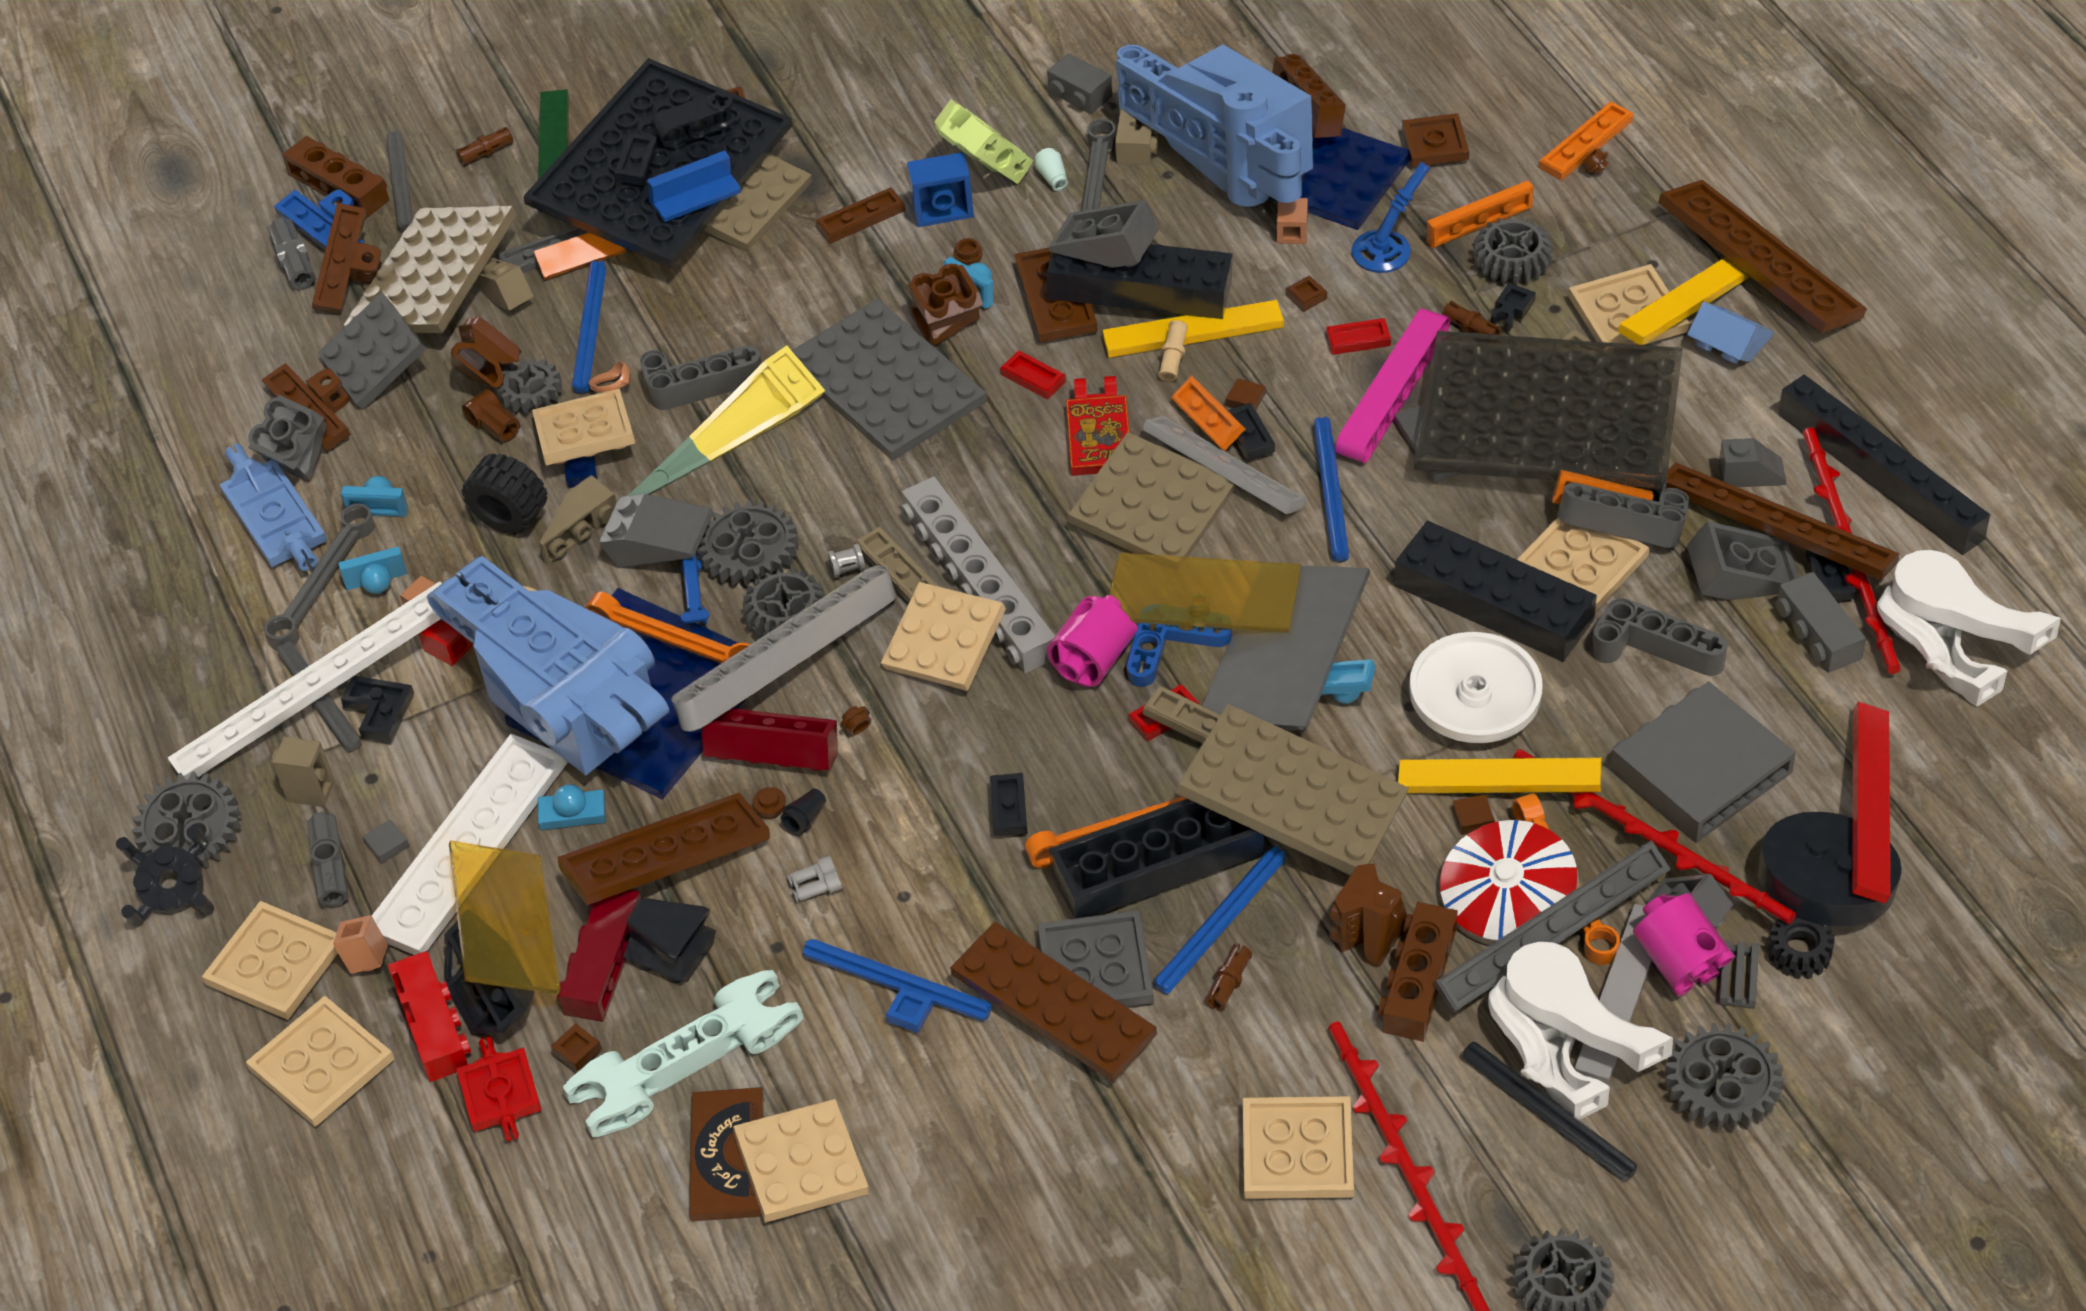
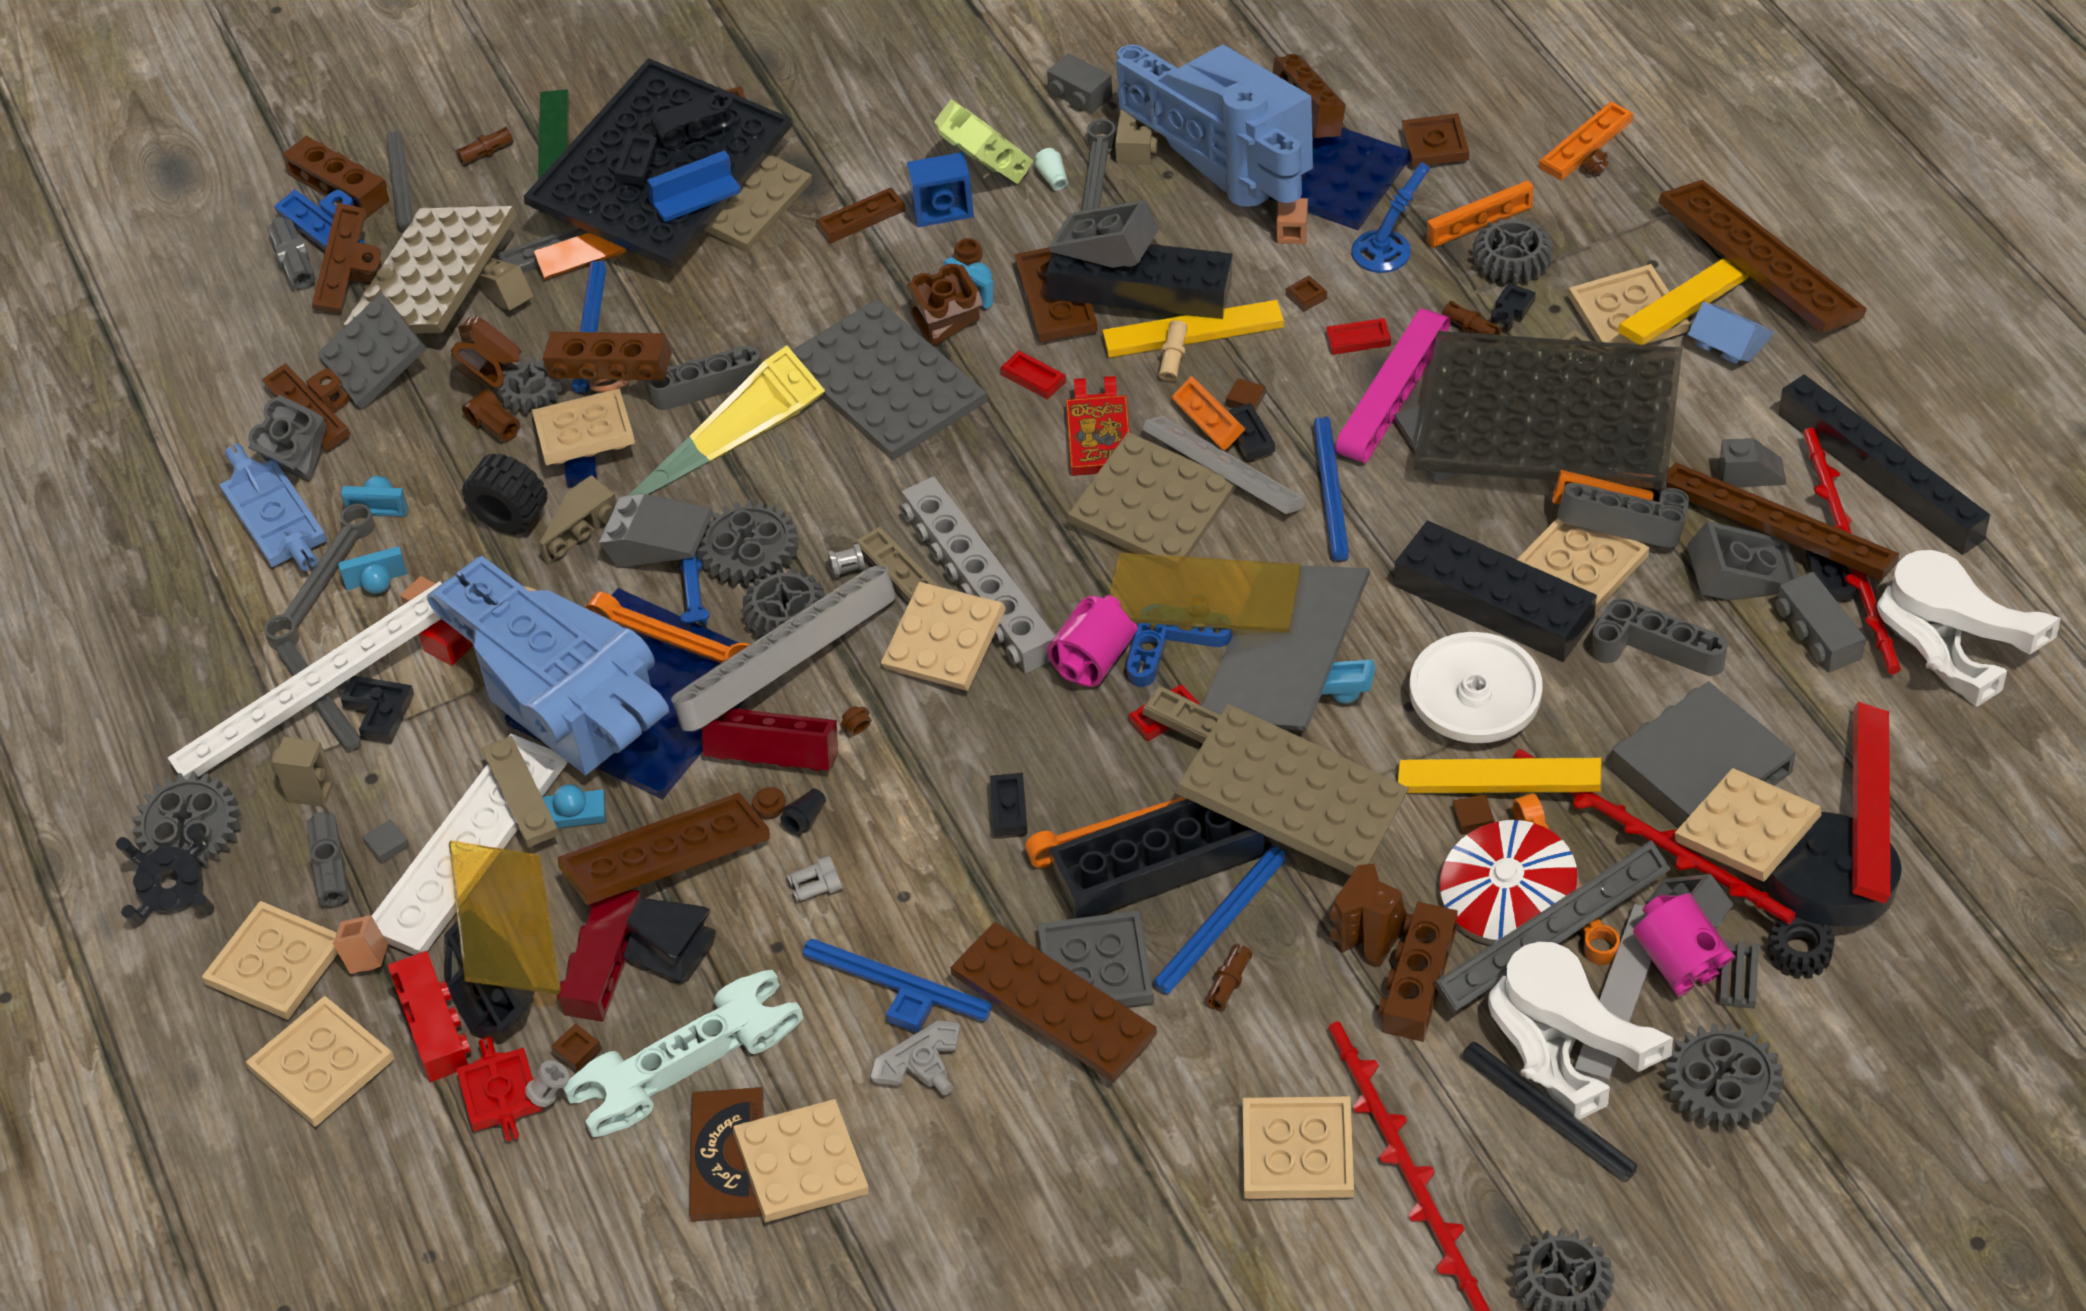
none -> dark tan plate [482,736,559,848]
none -> light grey bush [525,1060,569,1107]
none -> reddish brown brick [542,331,672,381]
none -> light grey piece [871,1020,961,1096]
none -> tan plate [1675,768,1821,882]

